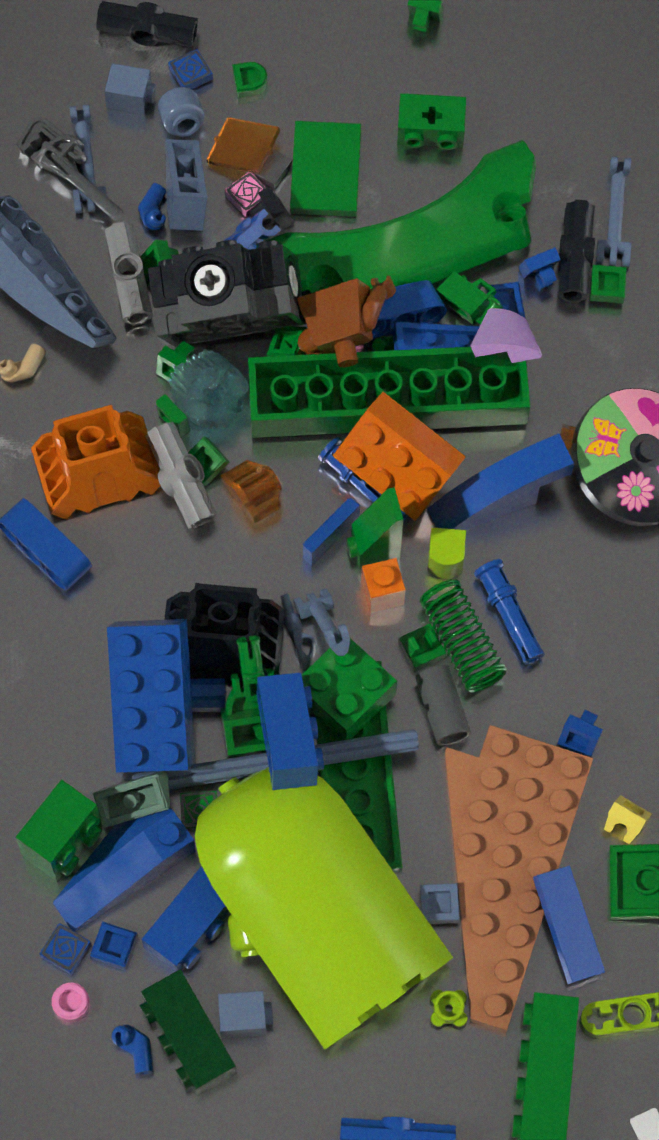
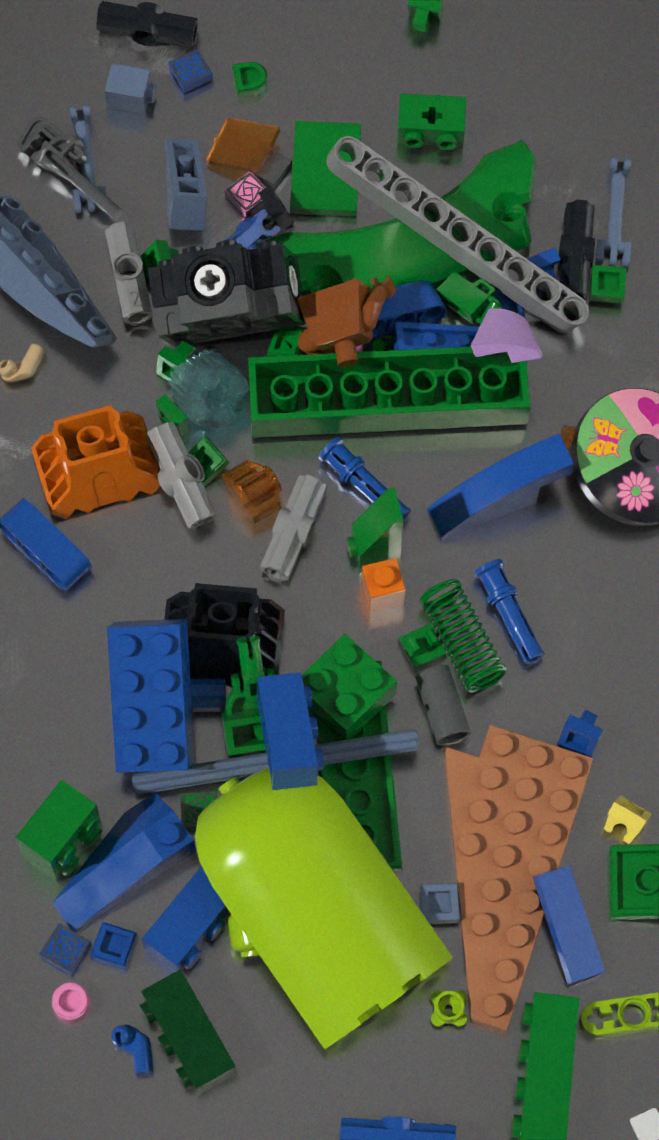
sand green slope [93,771,170,828] -> none
blue arm [138,183,167,230] -> none
sand blue head [158,87,205,137] -> none
sand blue brick [218,991,273,1039] -> none
sand blue hand [280,594,316,674] -> none
sand blue hinge [293,588,350,656] -> none
blue tile [303,498,360,566] -> none
orange brick [333,392,466,521] -> none
lime piece [428,528,466,579] -> none
none -> light grey piece [260,475,327,581]
none -> light grey beam [327,136,589,333]

